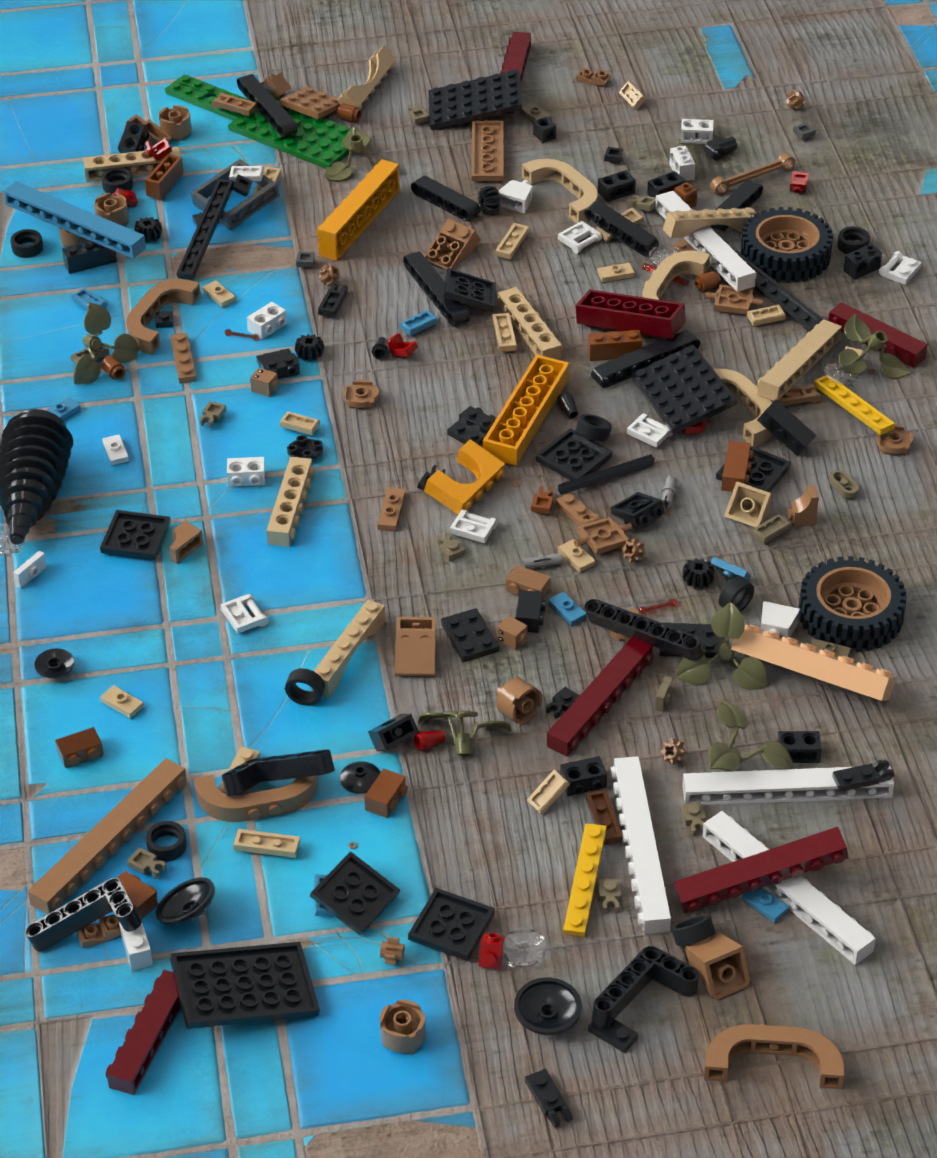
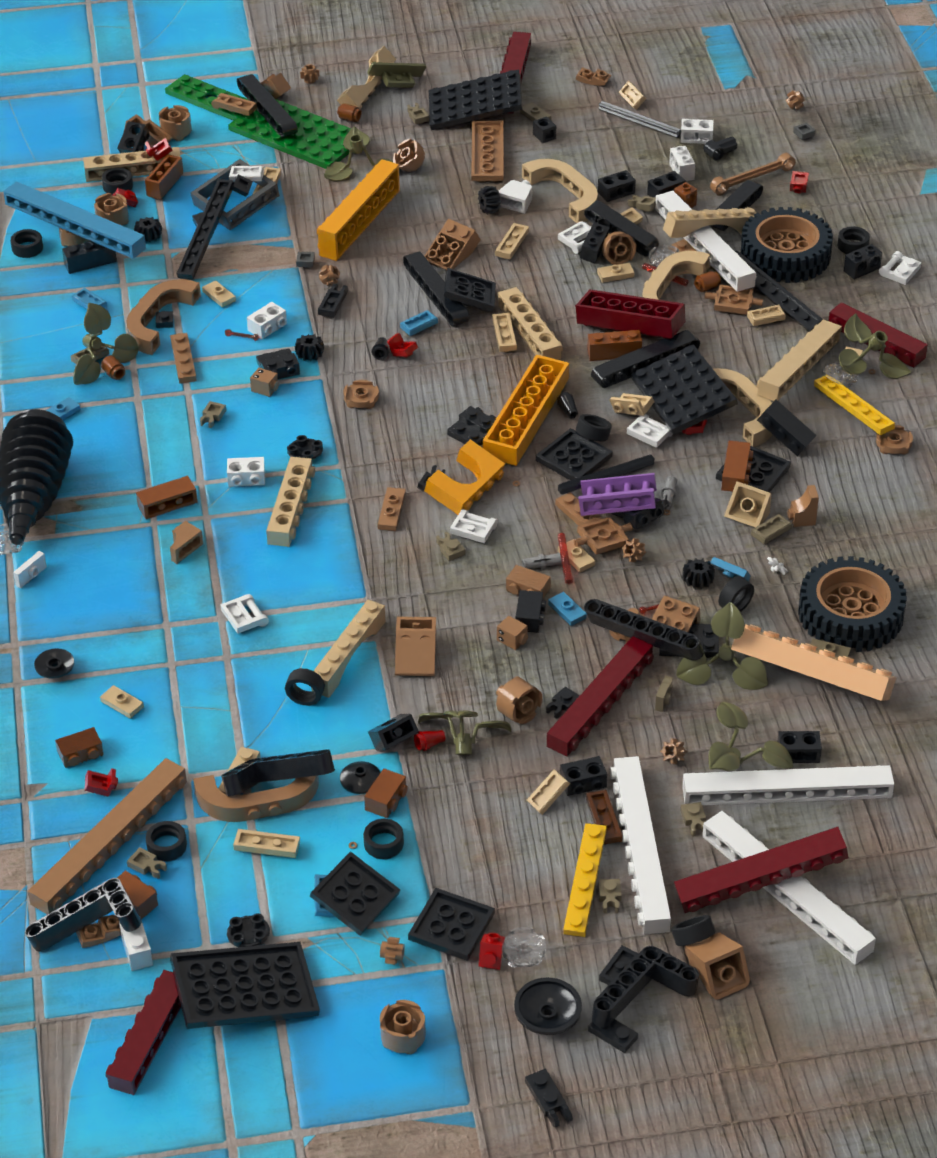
black plate [100,510,171,560] -> none
white plate [102,435,129,466] -> none
black dish [156,877,215,926] -> none
medium nougat plate [280,87,341,119] -> none
tan plate [280,411,320,436] -> none
black beam [410,176,480,221] -> none
black plate [441,608,499,662] -> none
dark orange plate [531,486,553,514] -> none
black plate [604,147,623,163] -> none
medium nougat arch [704,1024,844,1089] -> none
dark azure plate [741,887,789,923] -> none
white torso [761,601,800,638] -> none
medium nougat plate [770,384,822,406] -> none
dark tan plate [829,470,859,499] -> none
black hinge [832,760,894,792] -> none
none -> red bracket [85,768,118,797]
none -> dark orange brick [136,476,197,519]
none -> black dish [227,913,270,947]
none -> medium nougat gear [300,64,319,84]
none -> black tyre [363,818,404,859]
none -> olive bracket [367,62,427,88]
none -> medium nougat cylinder [393,139,425,172]
none -> clear red bar [557,533,573,584]
none -> medium lavender fence [579,473,657,516]
none -> black brick [580,222,609,264]
none -> axle [599,101,681,138]
none -> black plate [599,945,639,985]
none -> medium nougat cylinder [602,231,636,265]
none -> tan bracket [610,393,654,416]
none -> medium nougat bracket [652,595,701,632]
none -> white plant [767,557,788,575]

